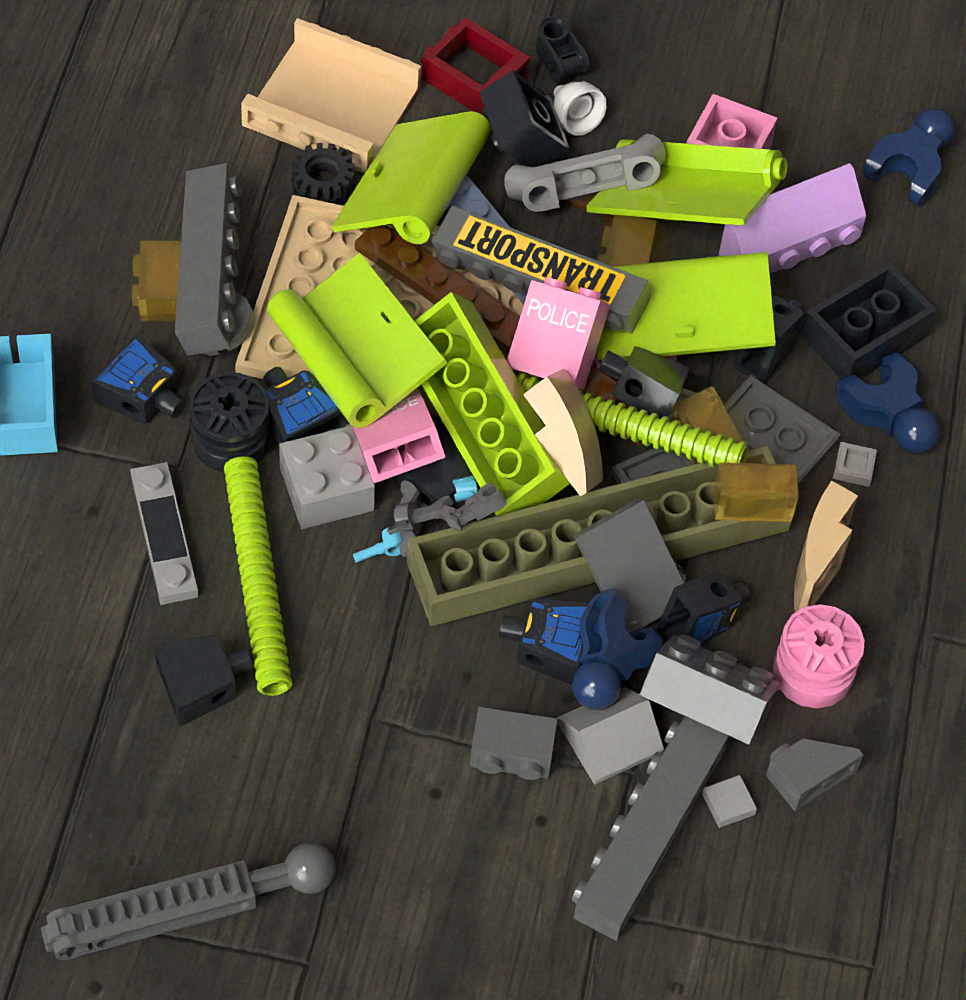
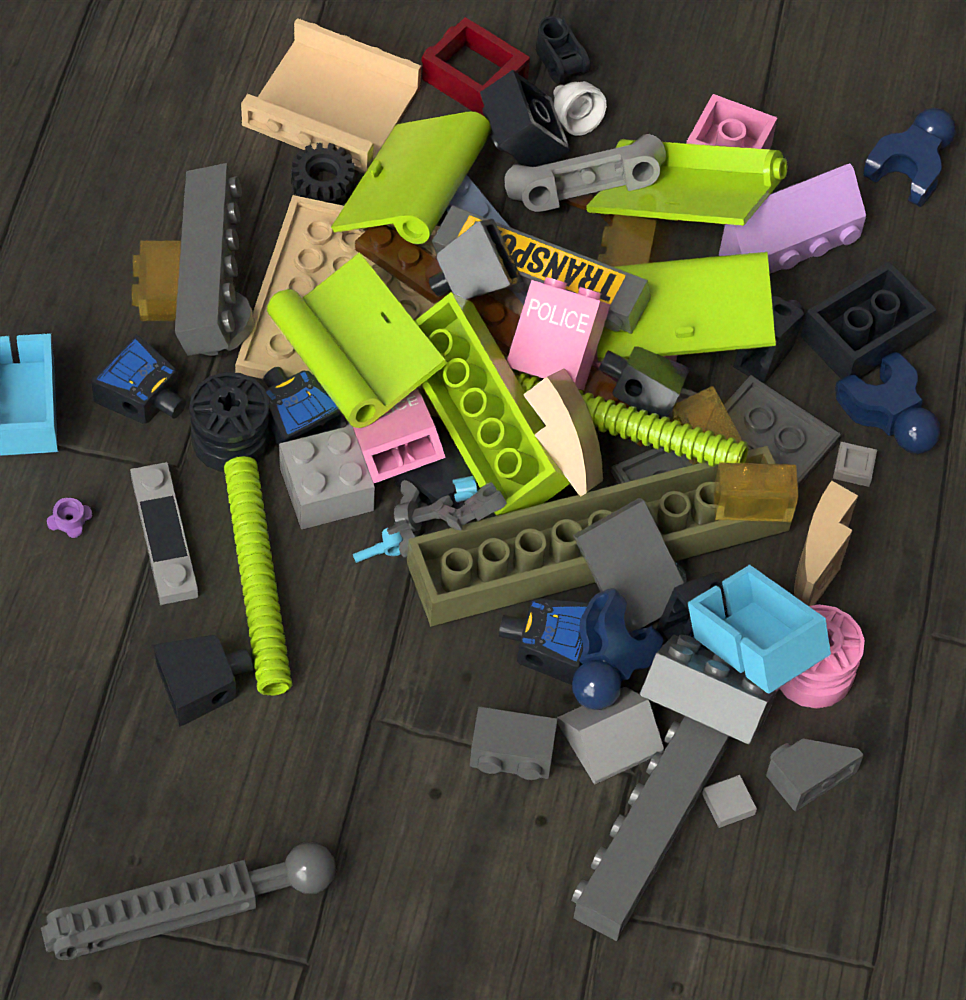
none -> medium lavender plate [47,498,92,538]
none -> torso [429,219,523,300]
none -> medium azure piece [688,565,831,694]

